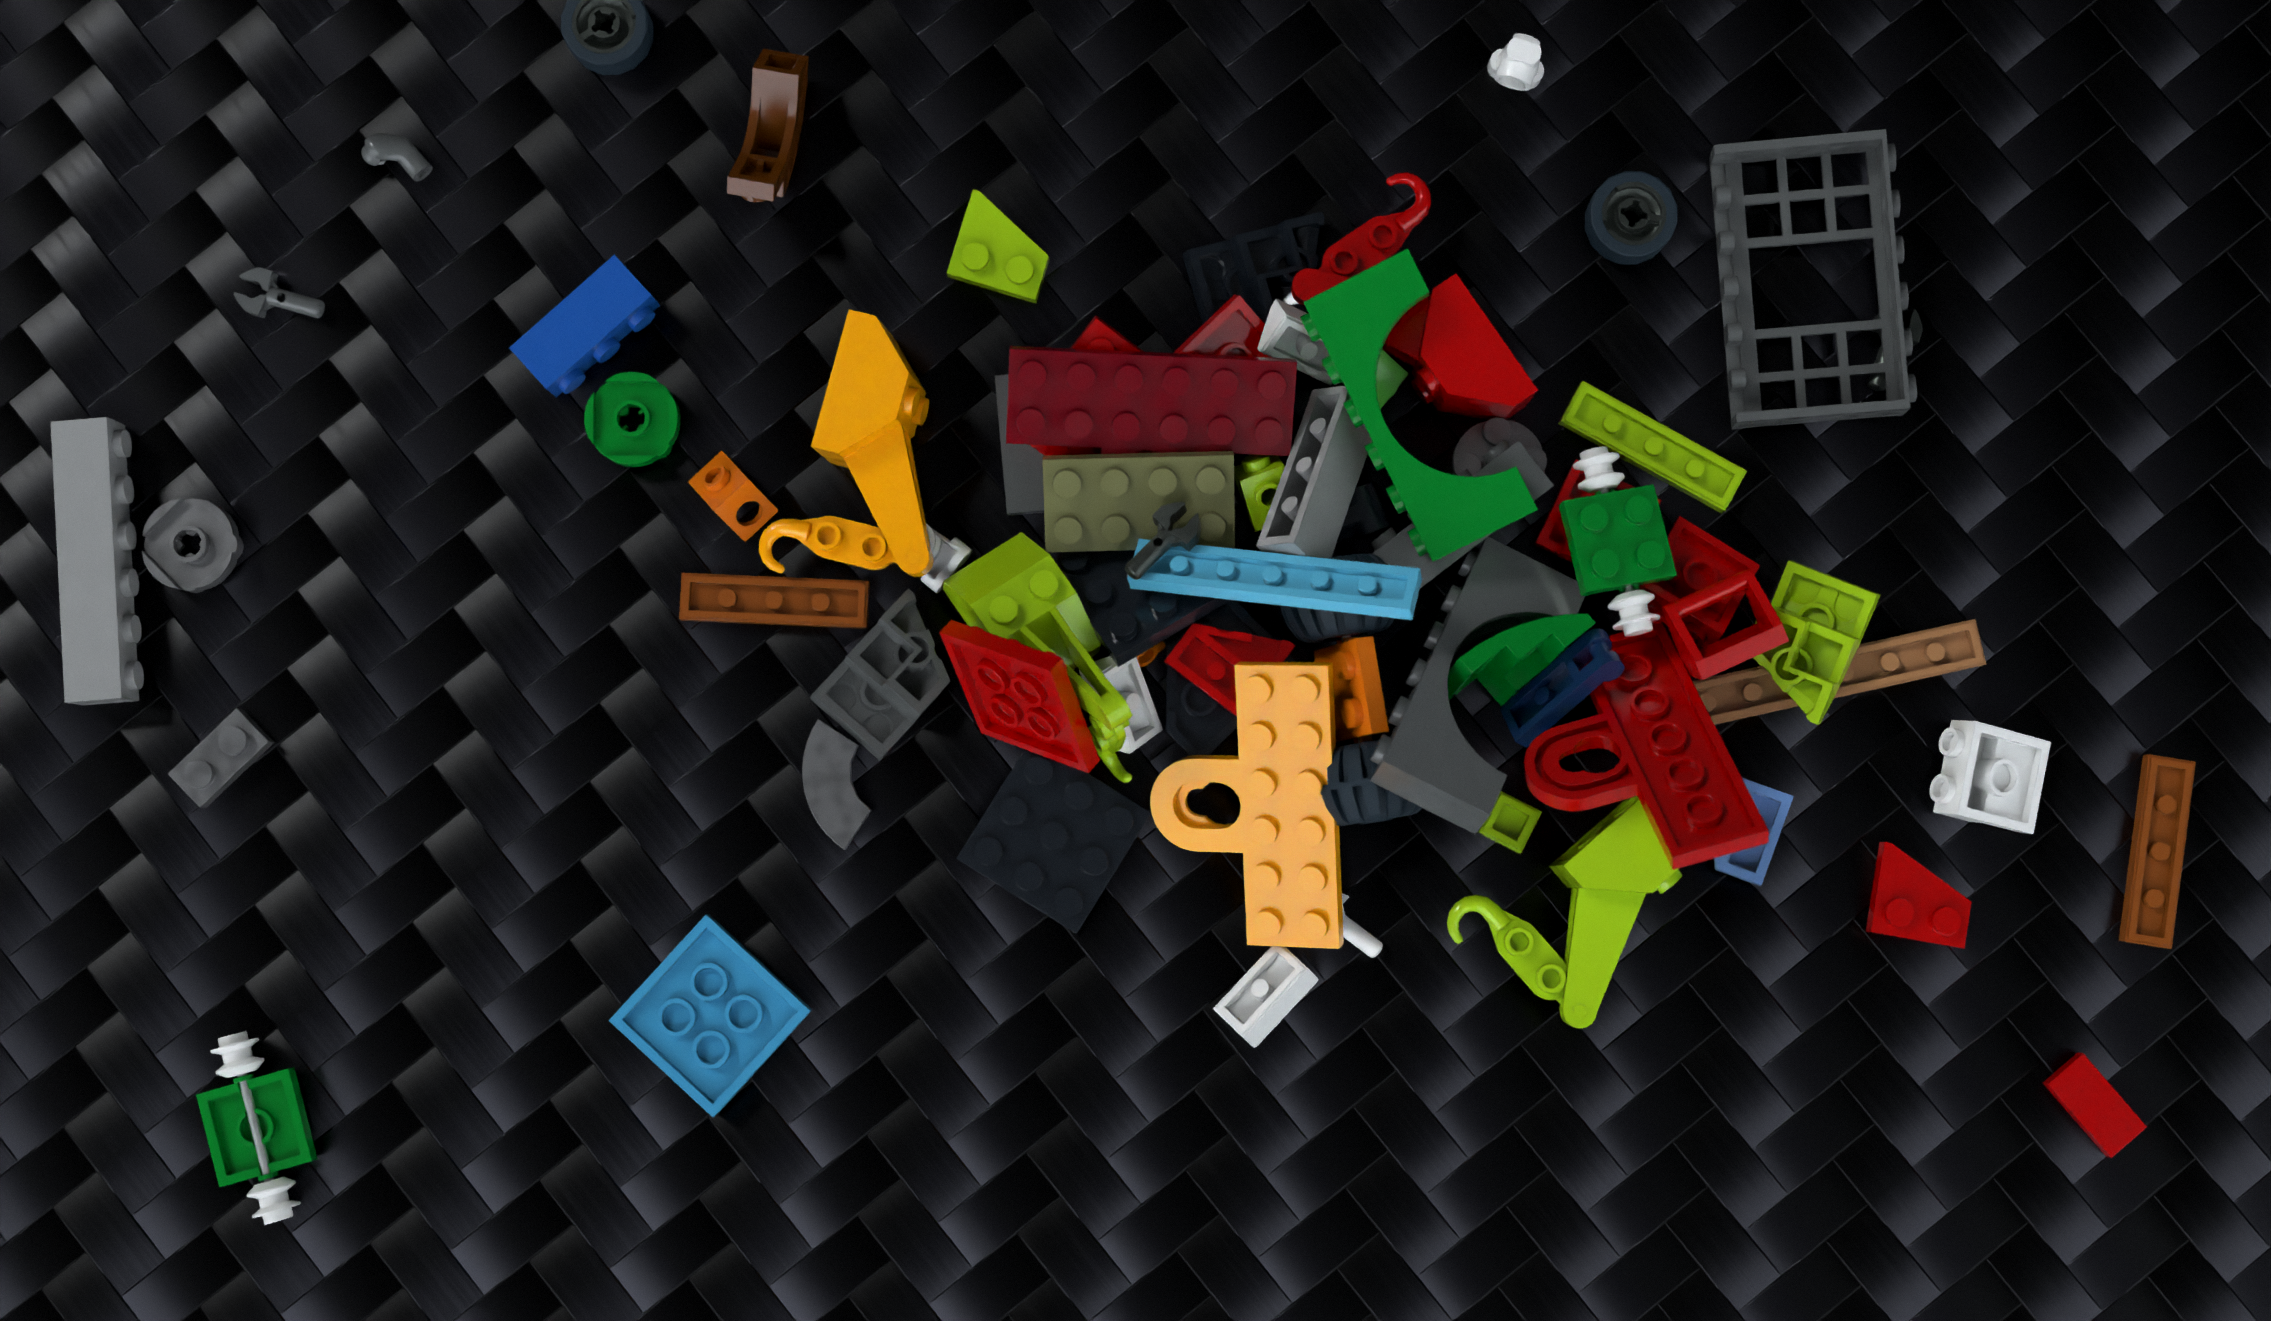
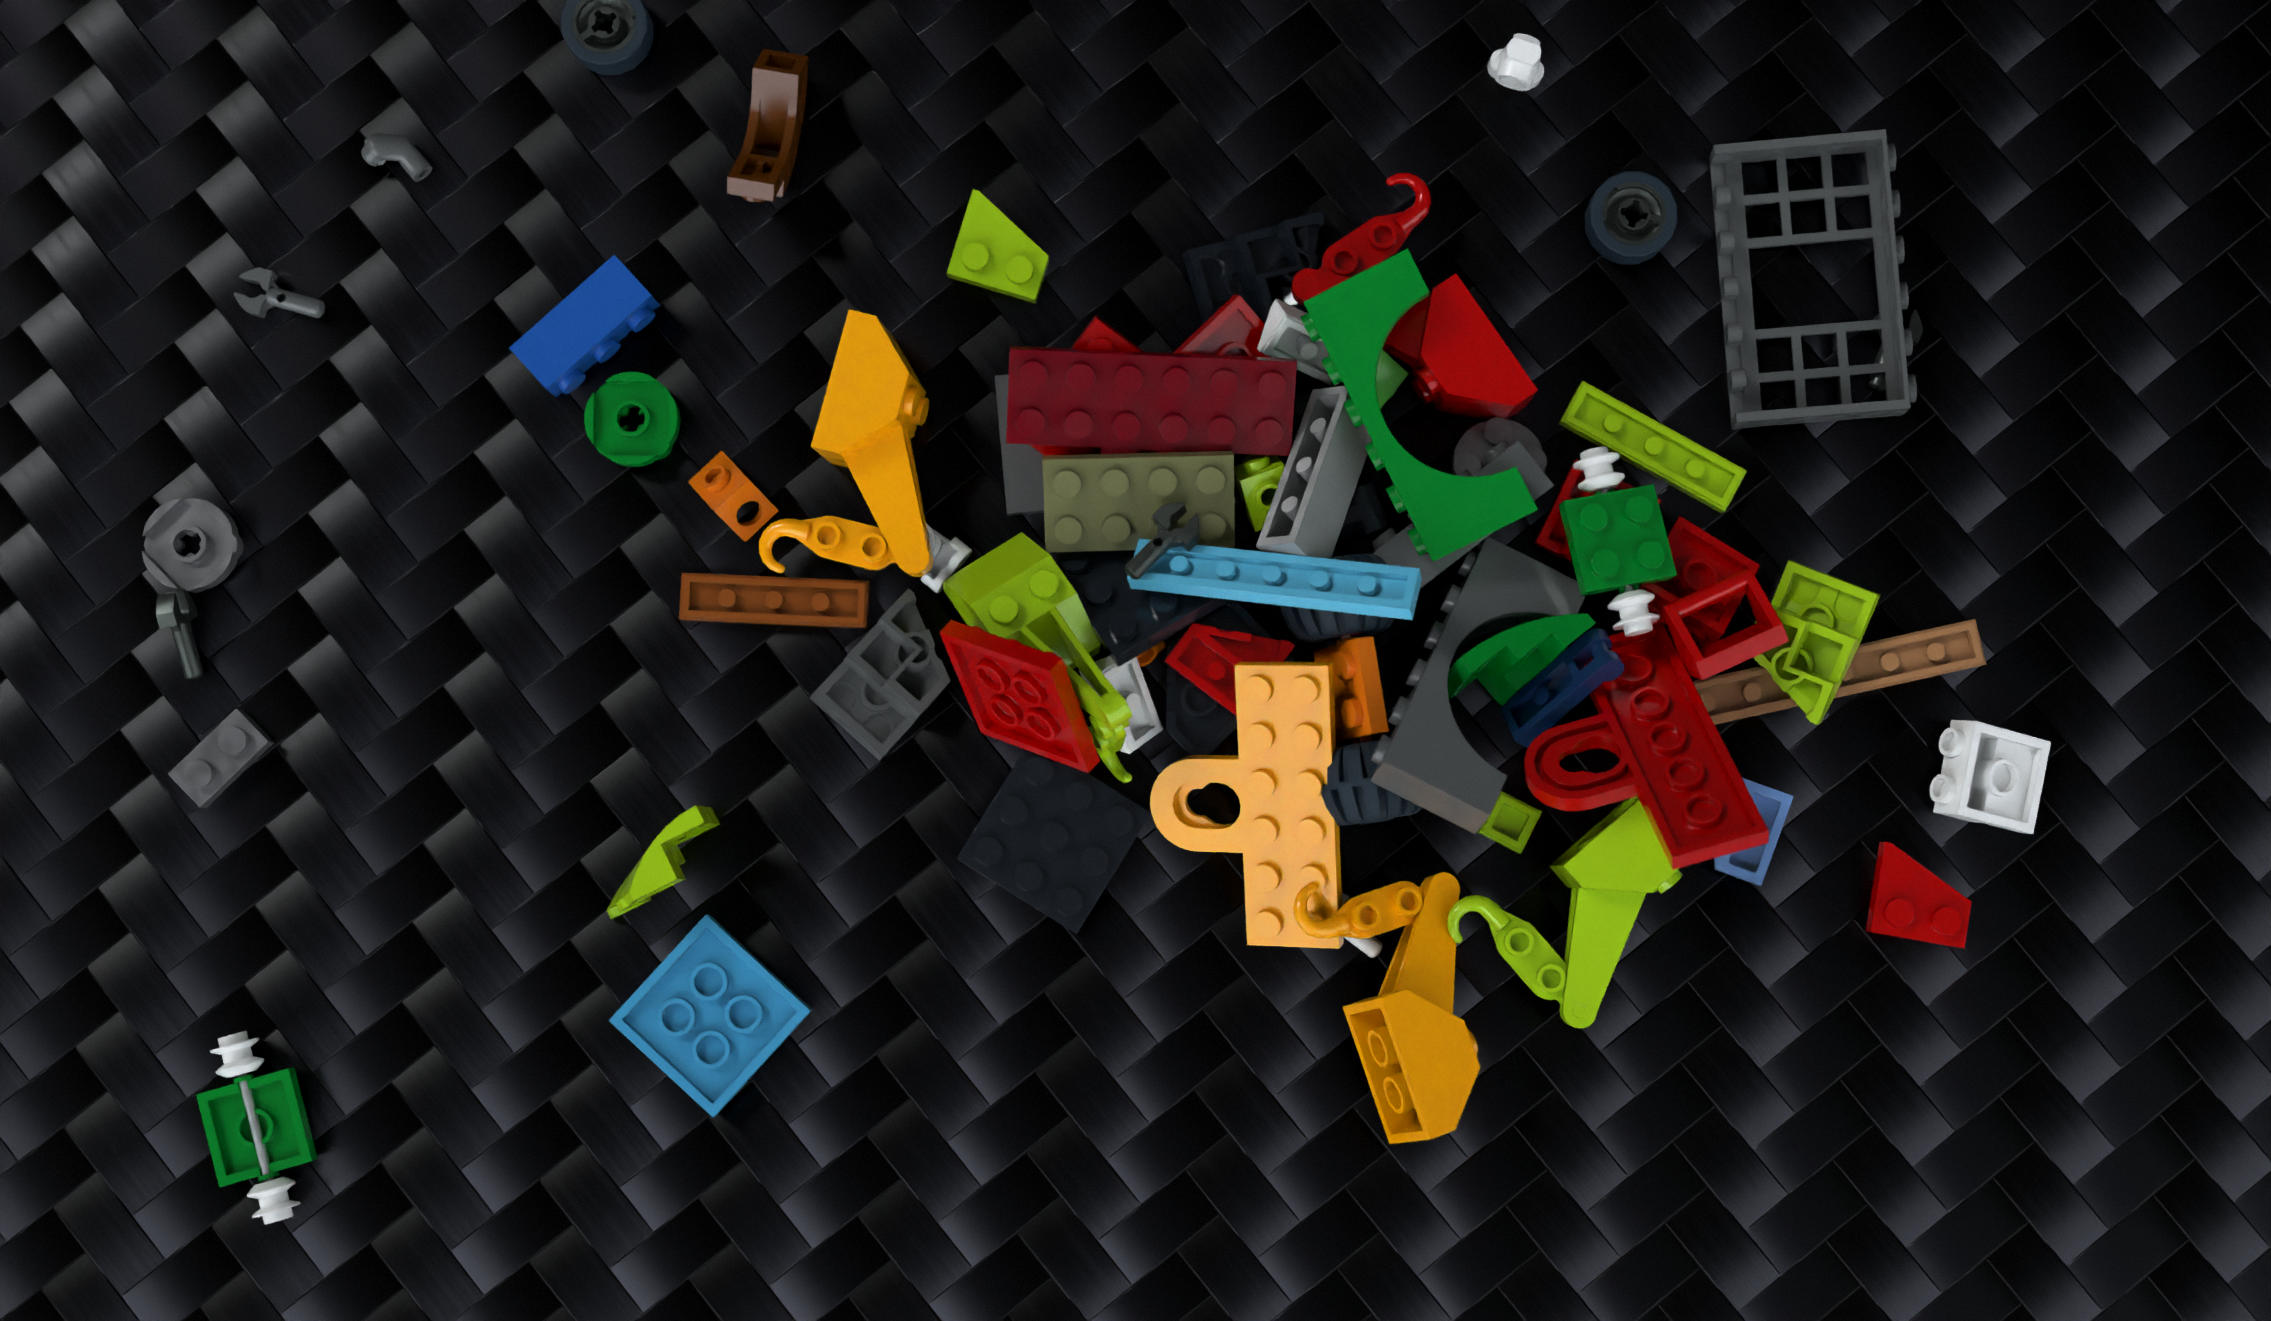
light grey brick [51,417,144,706] -> none
flat silver tile [802,719,872,850] -> none
white slope [1213,946,1318,1047] -> none
red tile [2043,1052,2147,1158] -> none
dark orange tile [2119,754,2196,949] -> none
none -> pearl dark grey bar [156,589,204,679]
none -> lime slope [607,805,720,919]
none -> light orange slope [1293,872,1480,1144]

